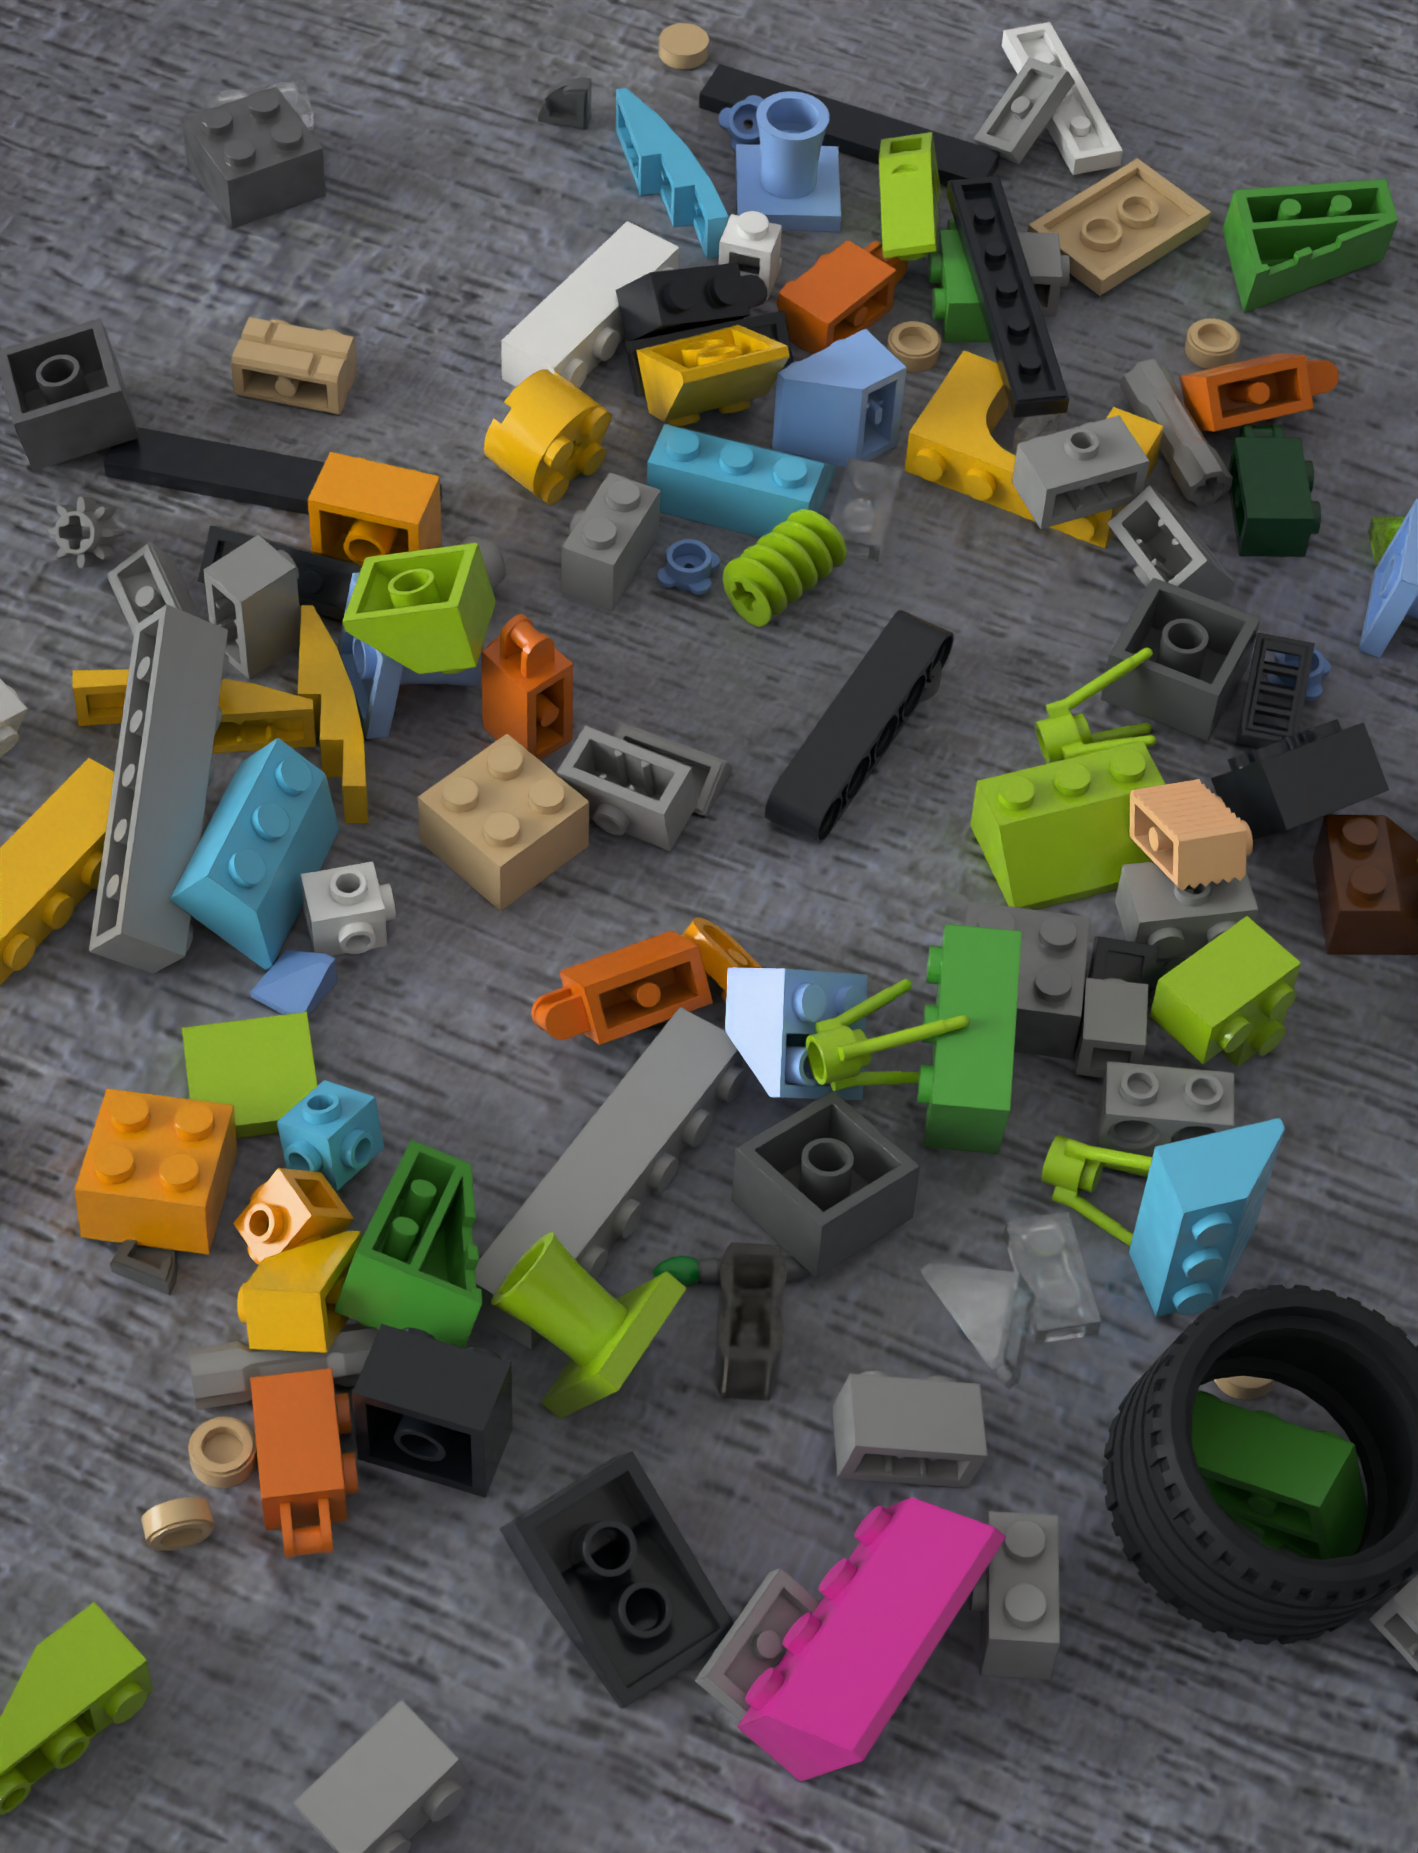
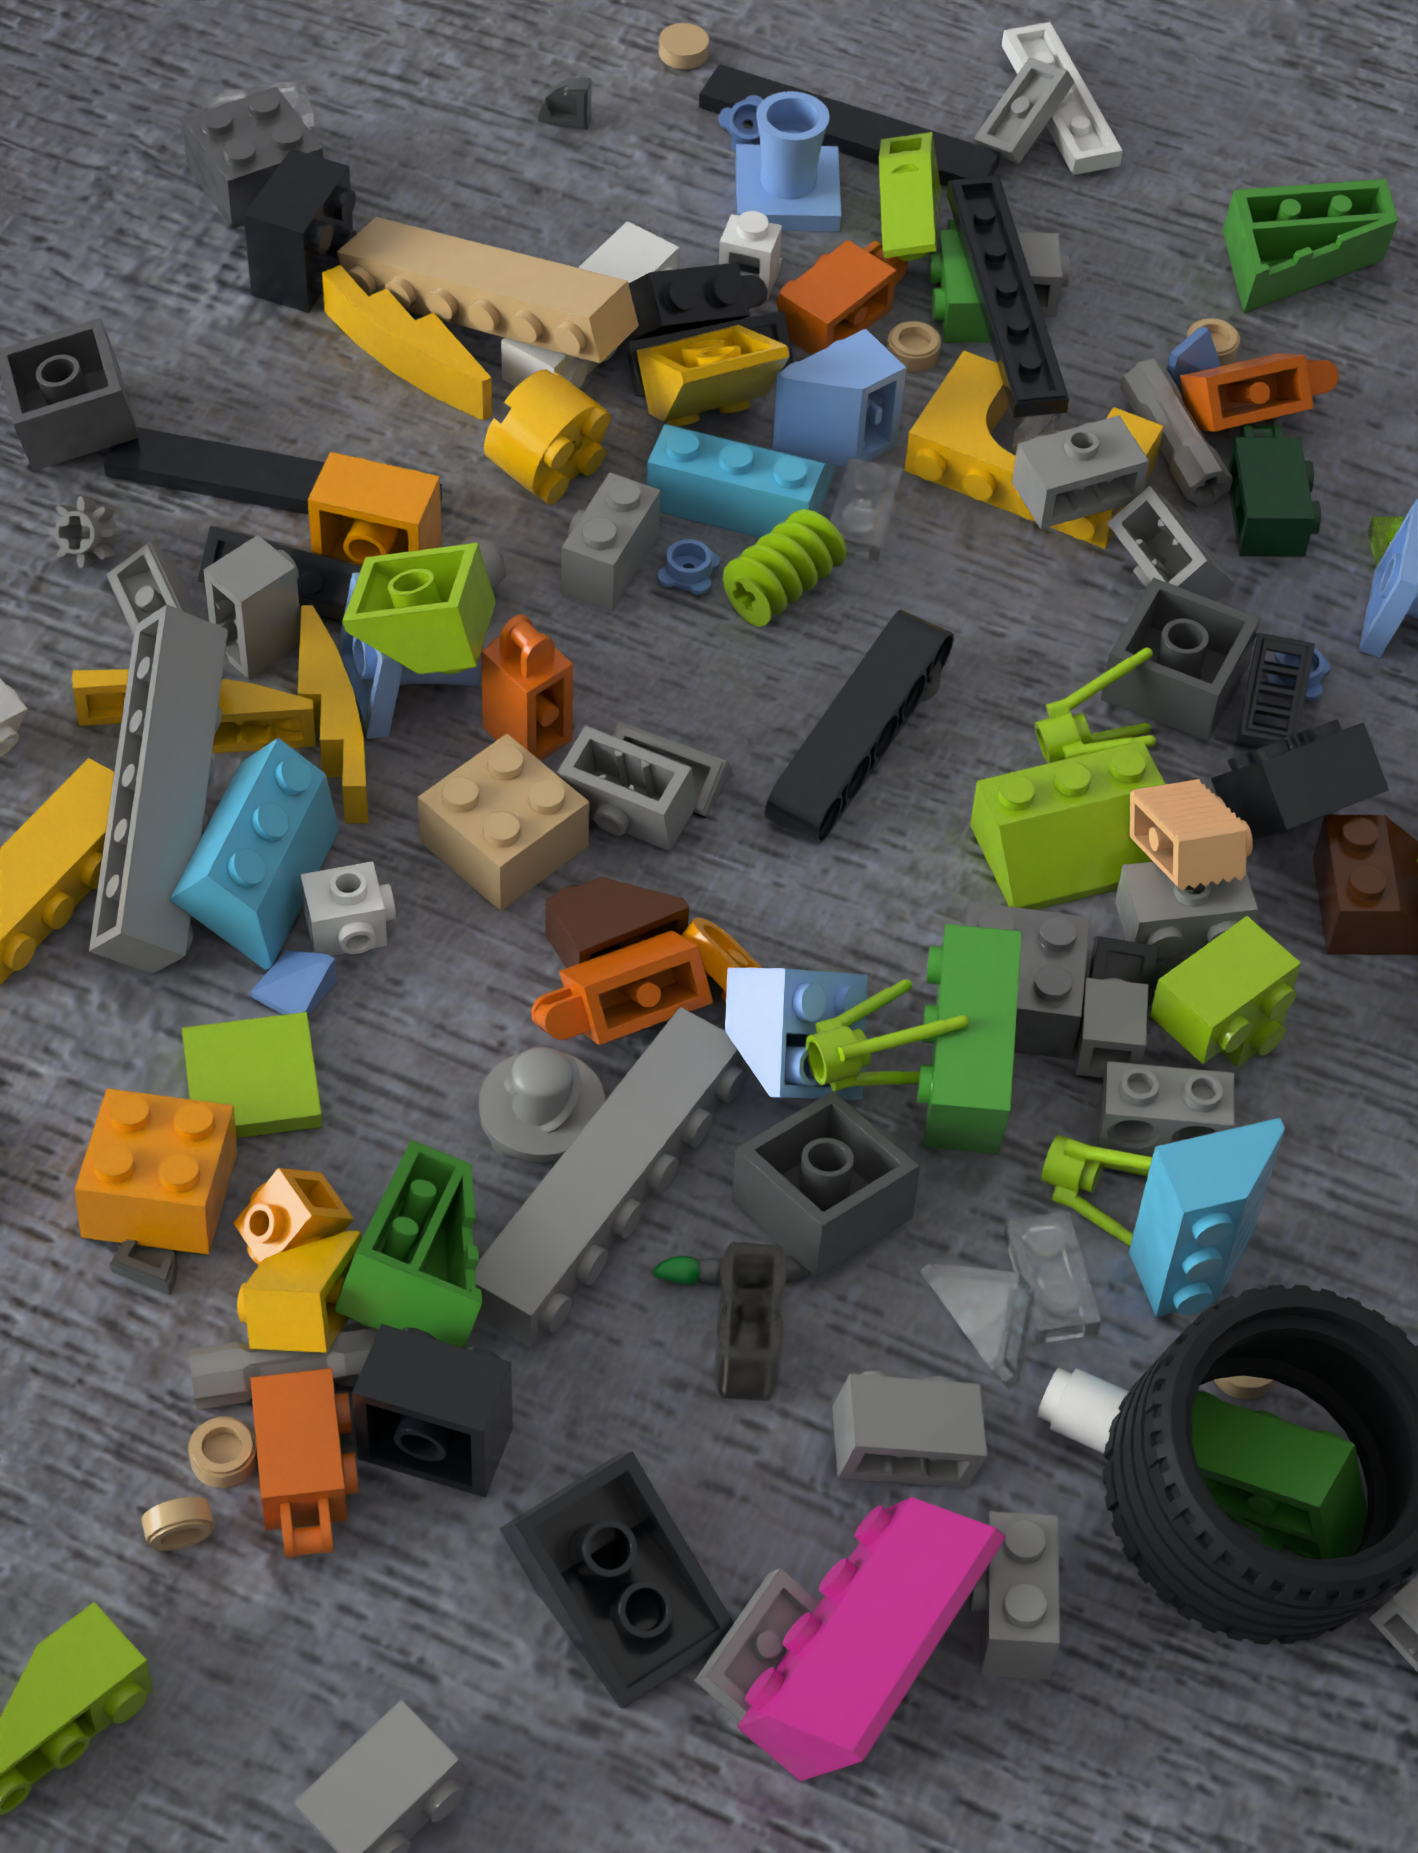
tan brick [231,317,357,415] -> none
medium azure brick [277,1080,384,1191] -> none
lime plant [491,1232,687,1419] -> none
medium azure slope [615,88,729,259] -> none
tan plate [1027,158,1212,296] -> none
none -> black brick [244,148,357,313]
none -> yellow slope [322,265,492,421]
none -> tan brick [337,217,639,363]
none -> light grey plate [479,1047,606,1163]
none -> reddish brown slope [546,877,689,968]
none -> white brick [1037,1368,1129,1454]
none -> medium blue slope [1167,326,1221,394]

